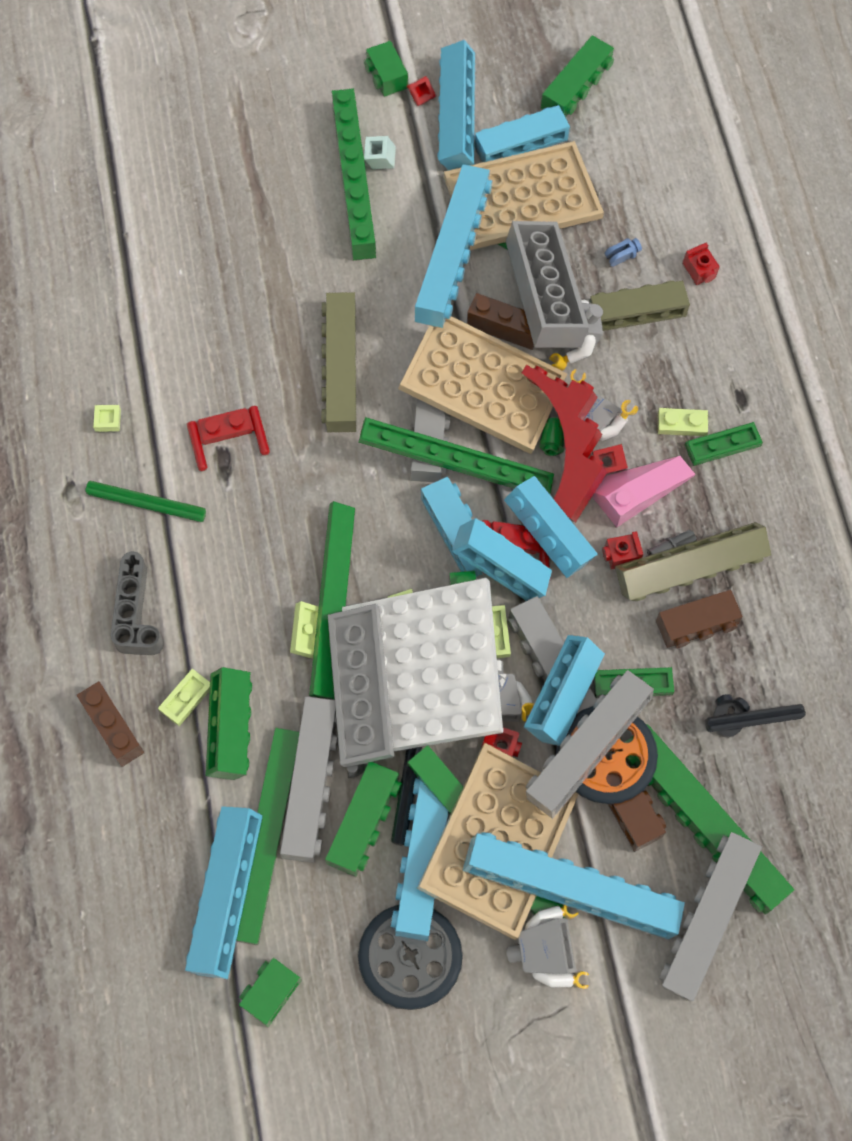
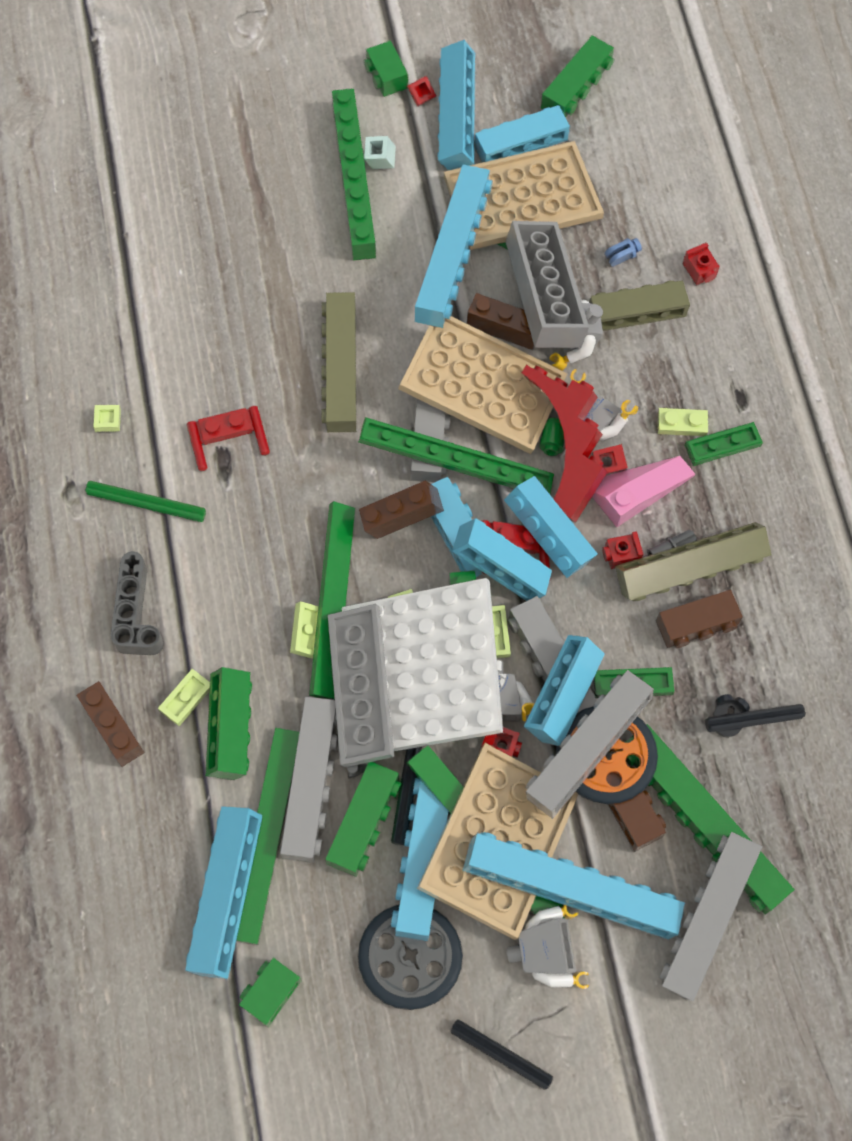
none -> reddish brown brick [359,480,444,539]
none -> black axle [450,1019,553,1090]

